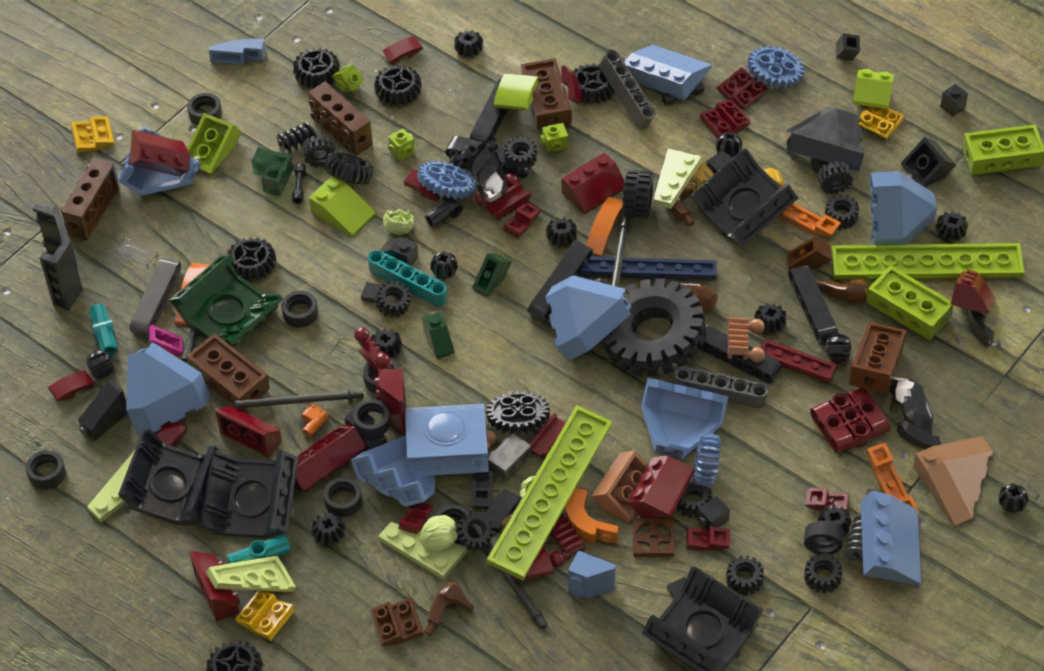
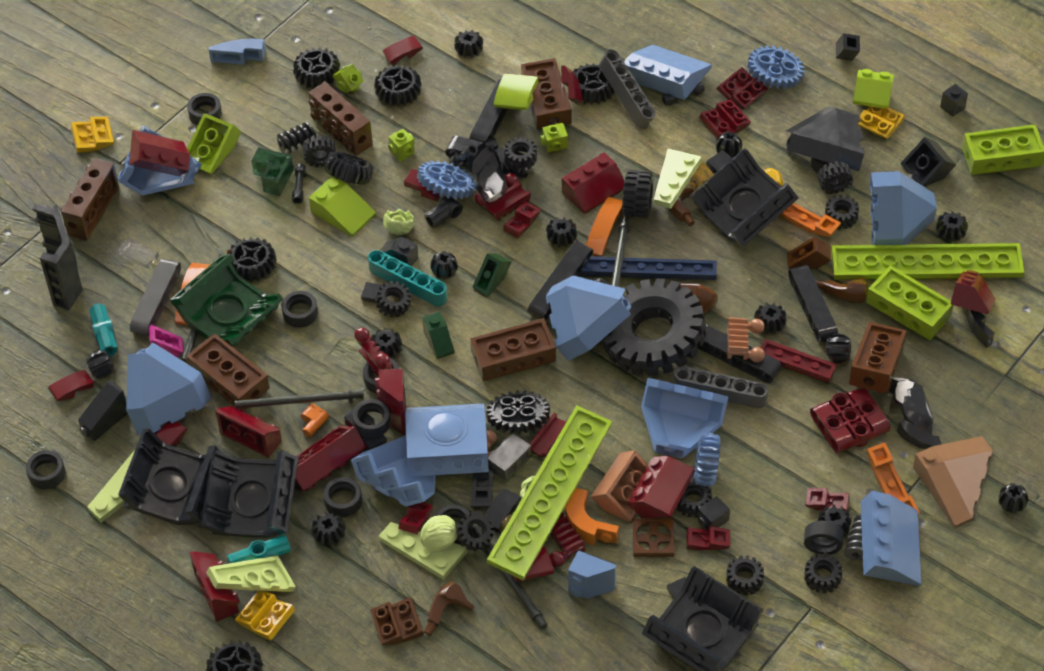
none -> reddish brown brick [470,318,556,381]

